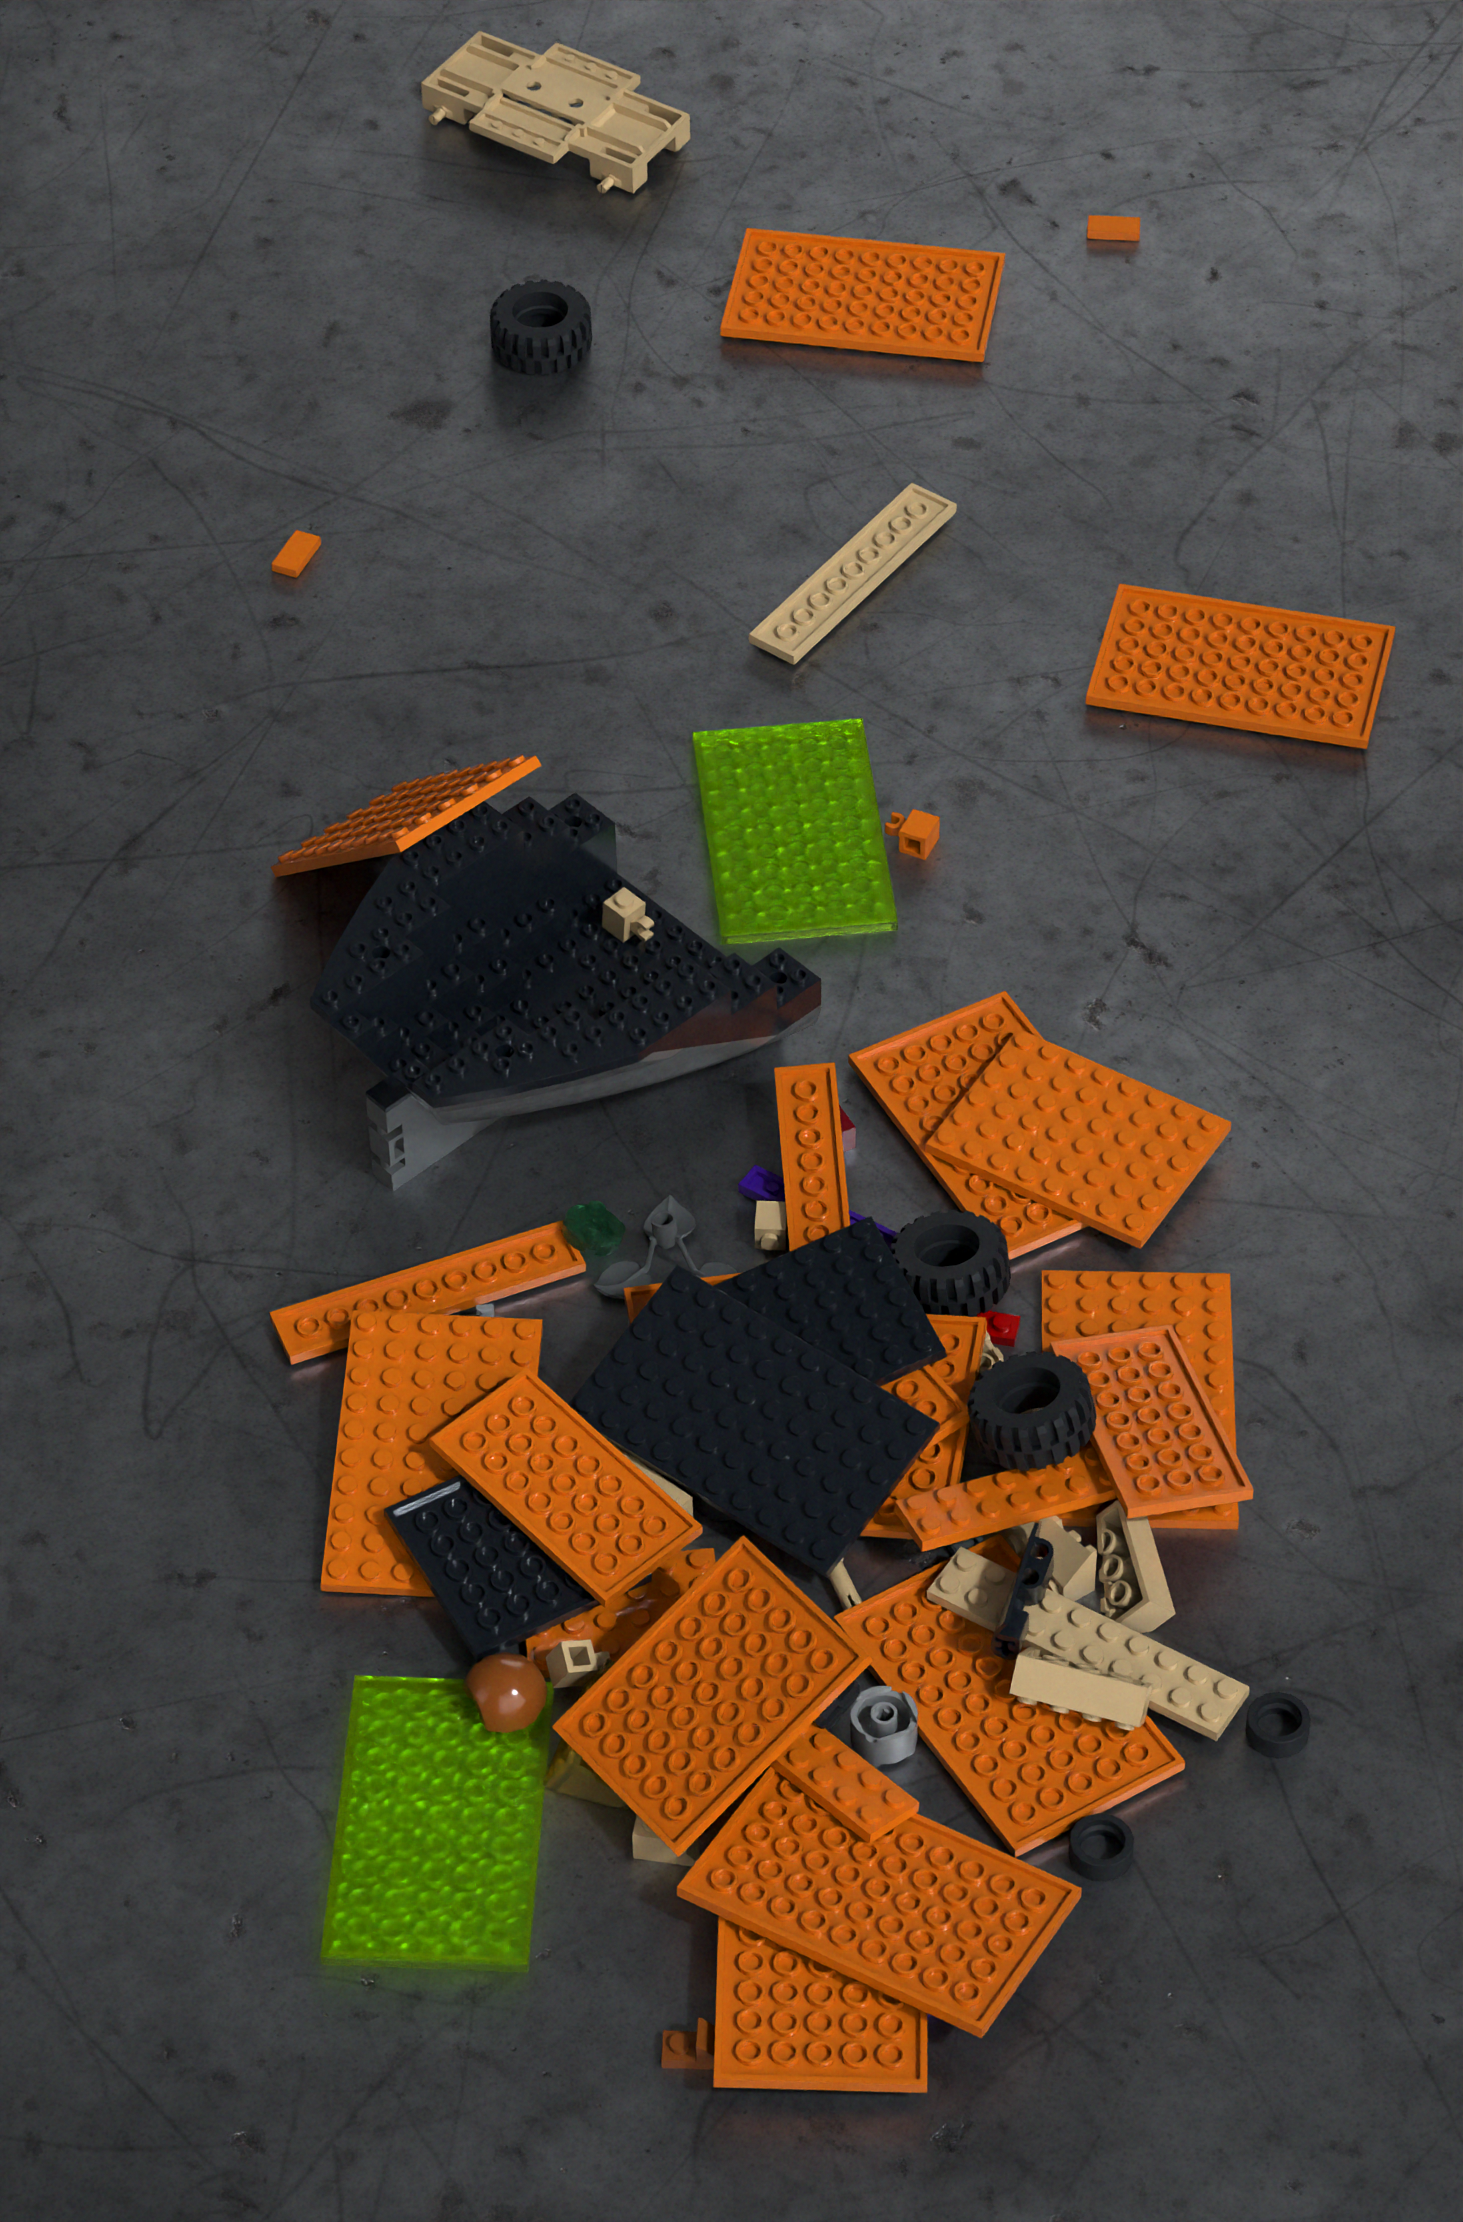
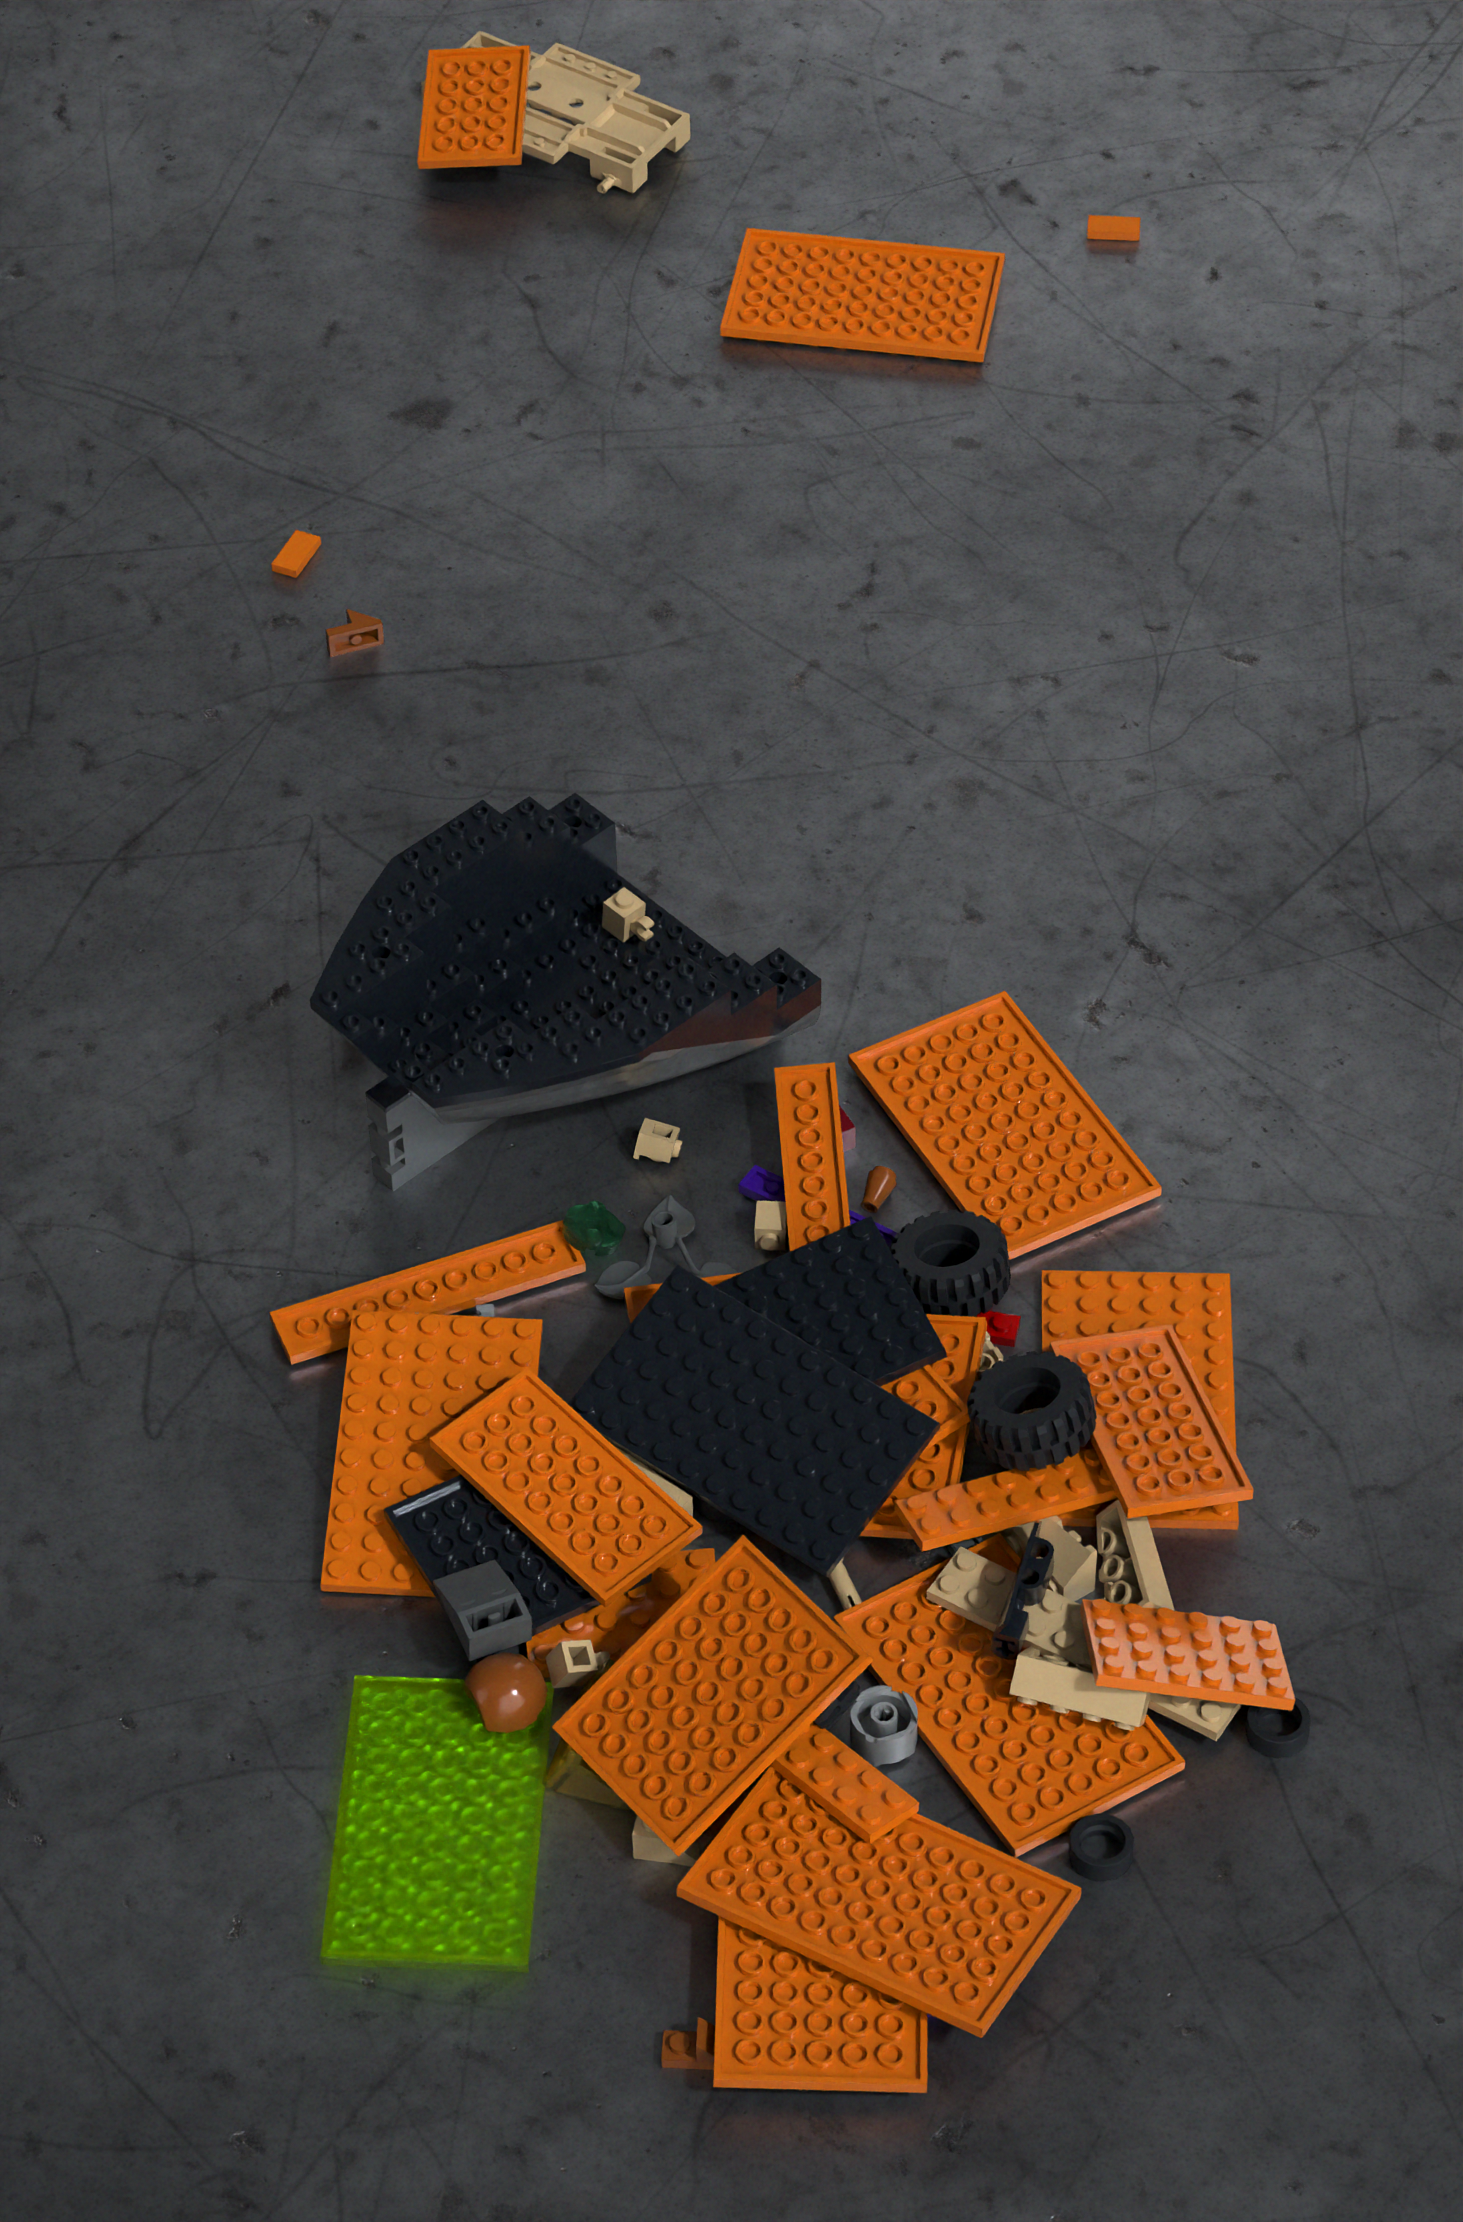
orange plate [271,754,541,877] -> none
black tyre [490,280,592,376] -> none
clear neon green plate [692,718,898,945] -> none
tan plate [749,483,957,665] -> none
orange brick [885,809,940,860] -> none
orange plate [925,1028,1231,1249] -> none
orange plate [1085,583,1396,749] -> none
none -> dark orange slope [325,609,384,657]
none -> orange plate [417,45,531,169]
none -> dark grey slope [433,1560,532,1661]
none -> tan brick [633,1118,683,1163]
none -> dark orange cone [861,1166,897,1213]
none -> orange plate [1080,1599,1295,1711]

